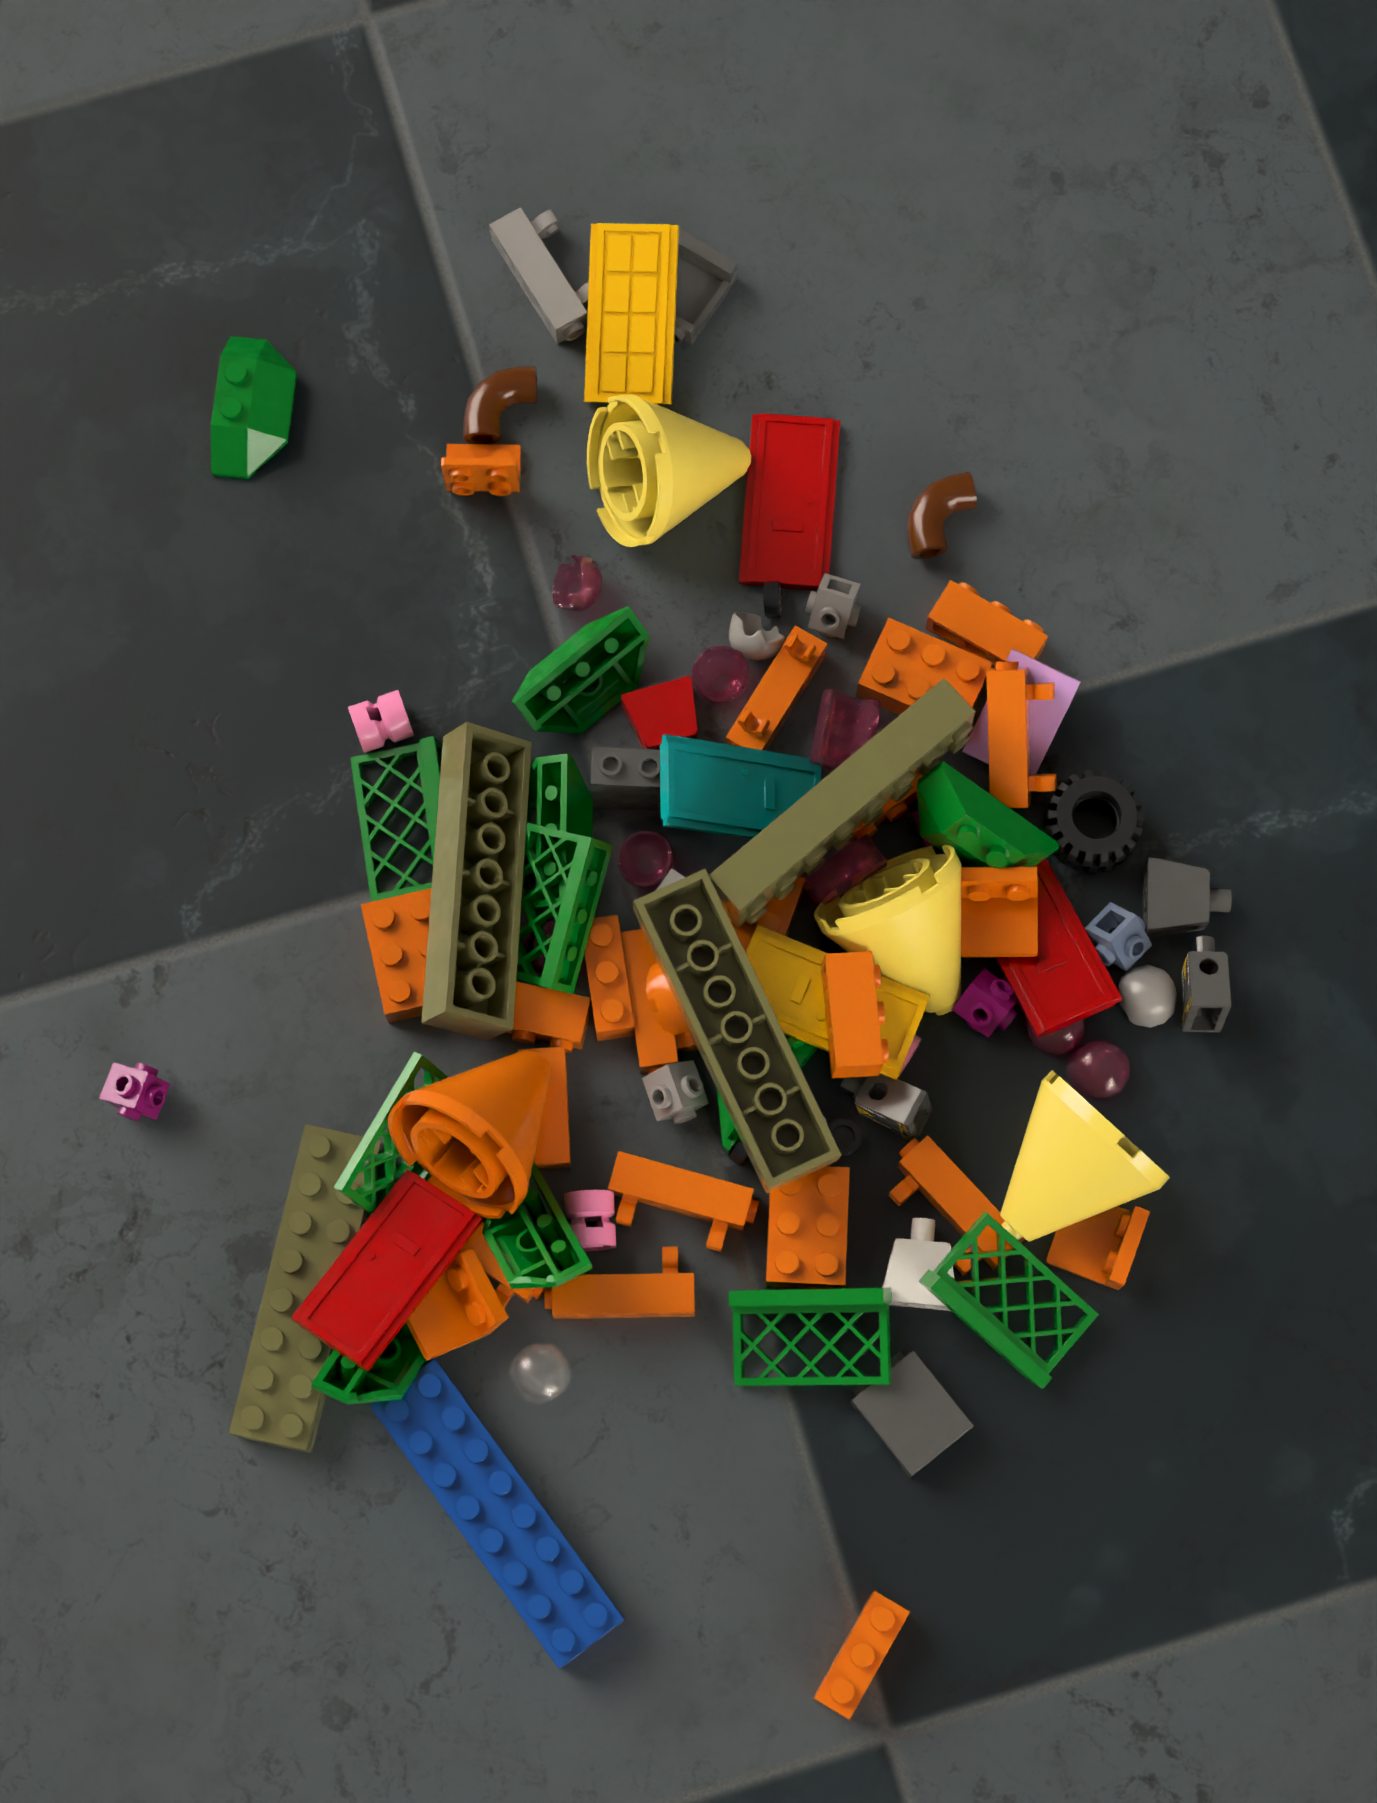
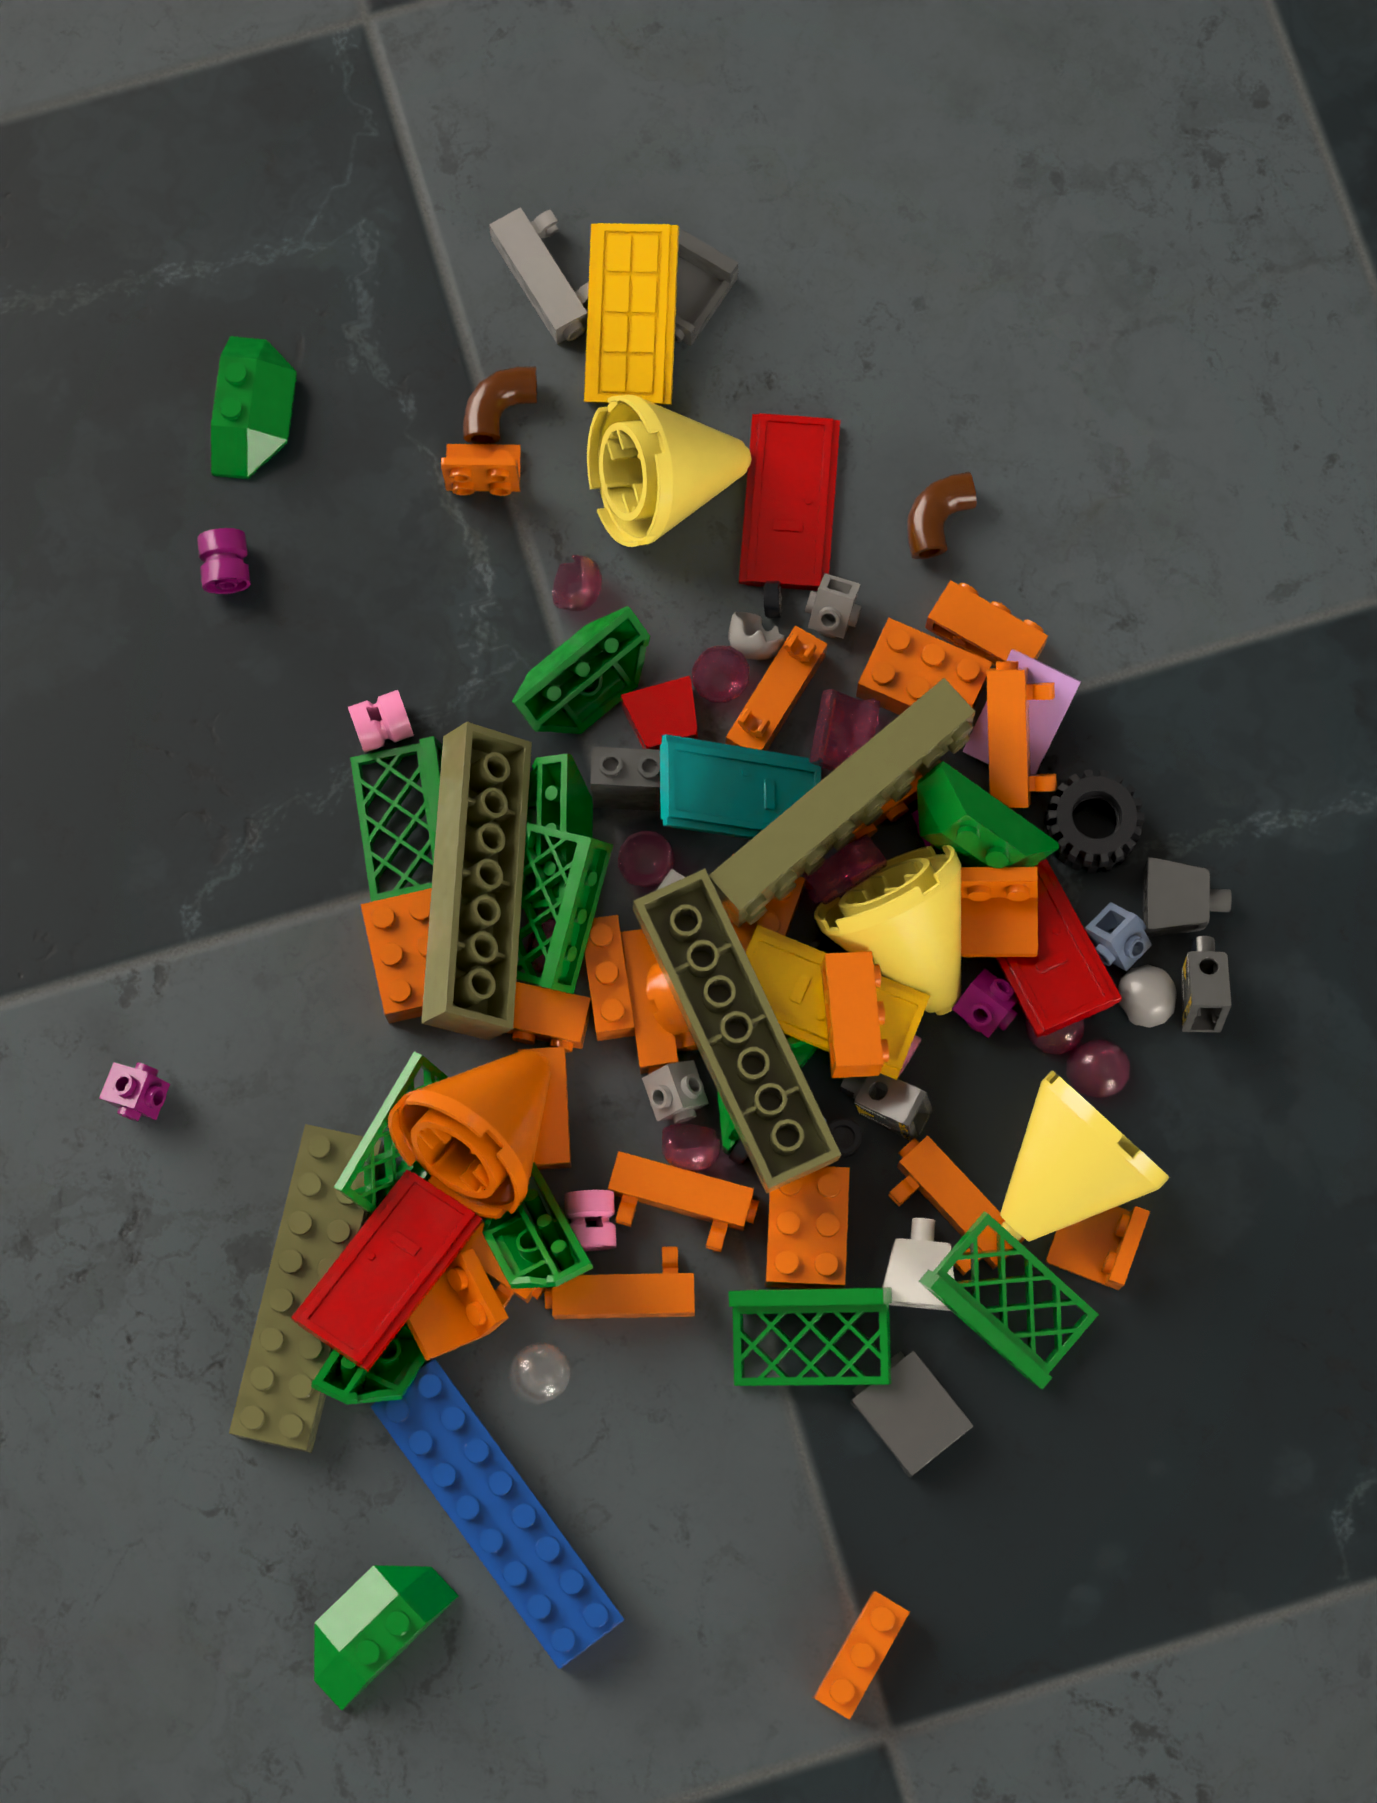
none -> magenta wheel [197,528,251,594]
none -> green wedge [314,1565,459,1711]
none -> clear pink hair [662,1124,720,1172]

